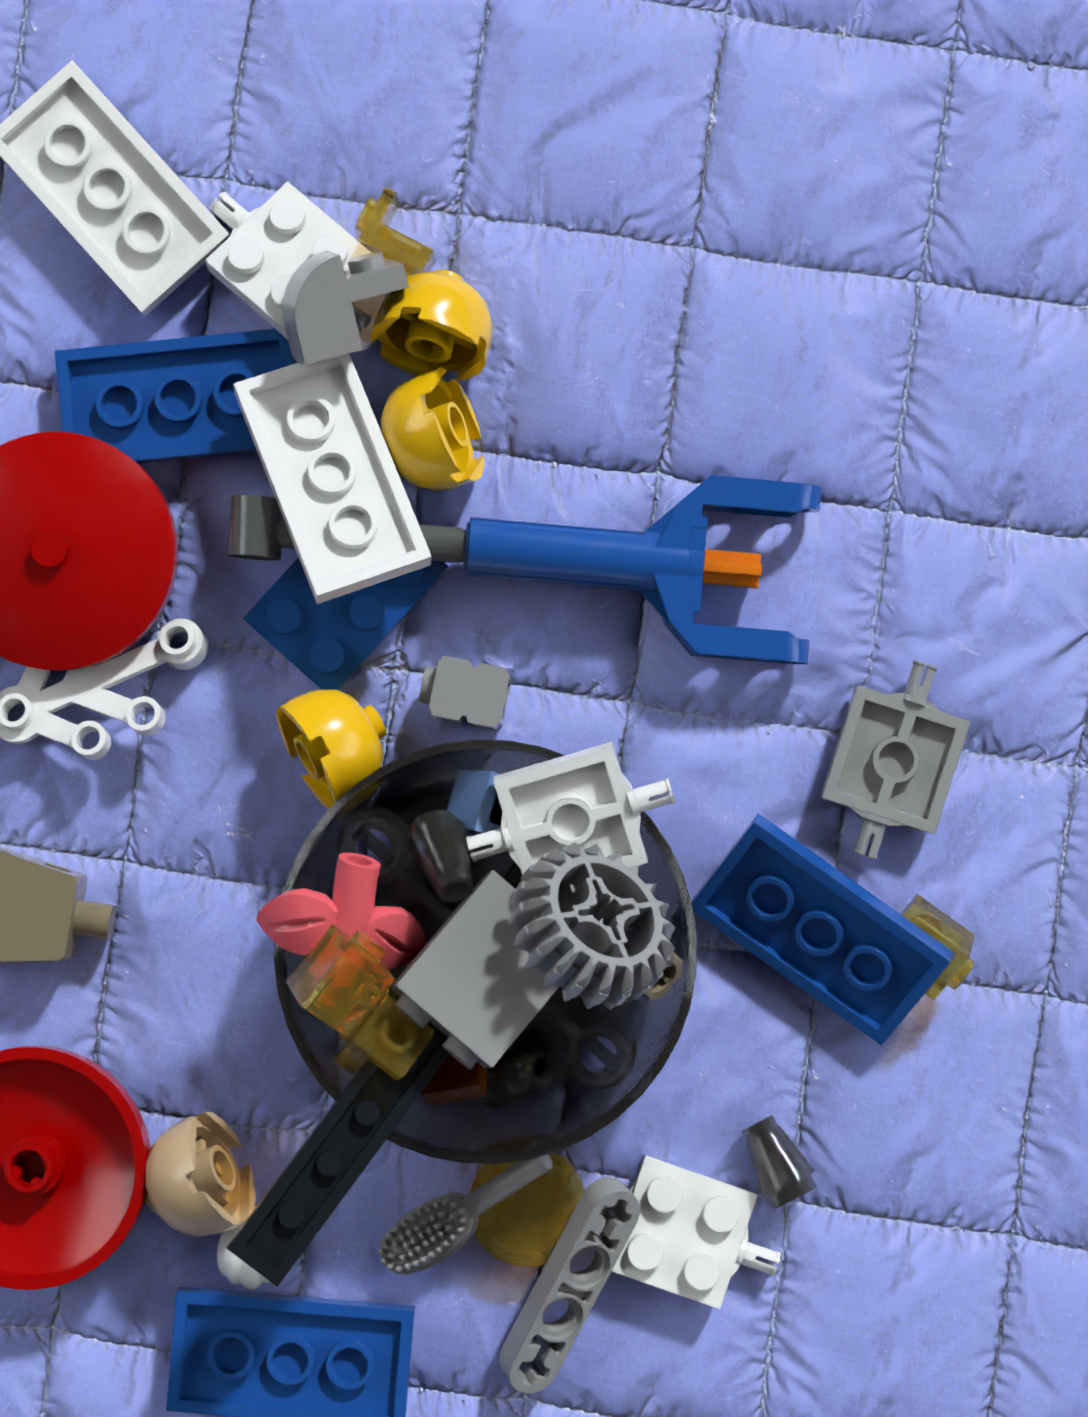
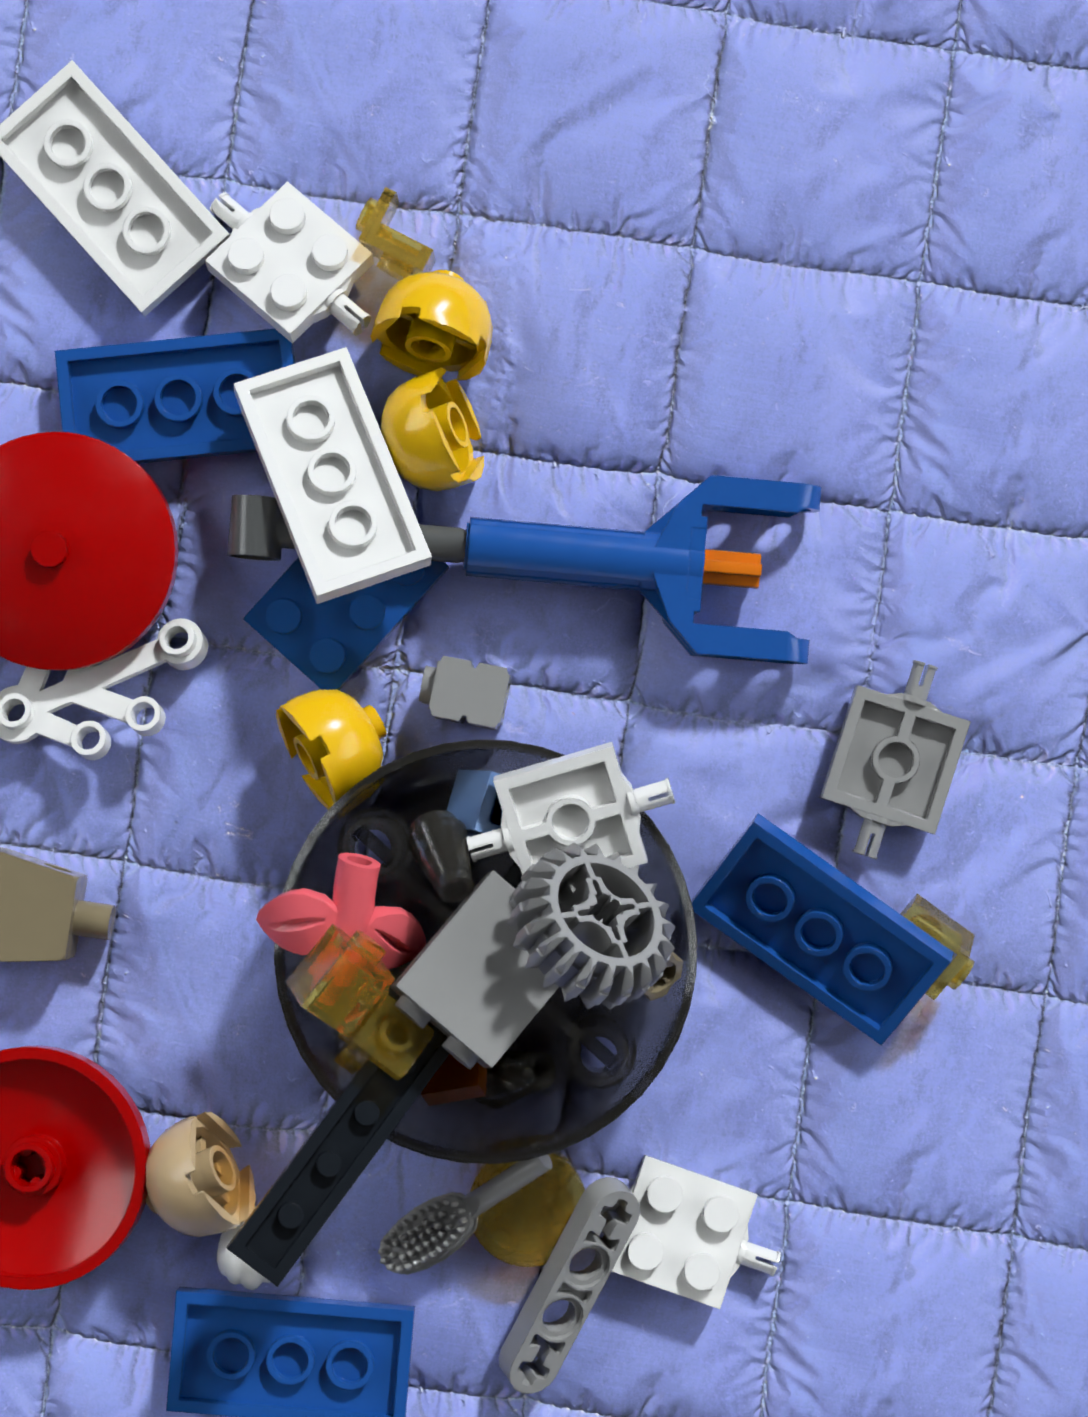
light grey brick [282,251,409,365] -> none
clear smoke cone [741,1115,817,1209] -> none

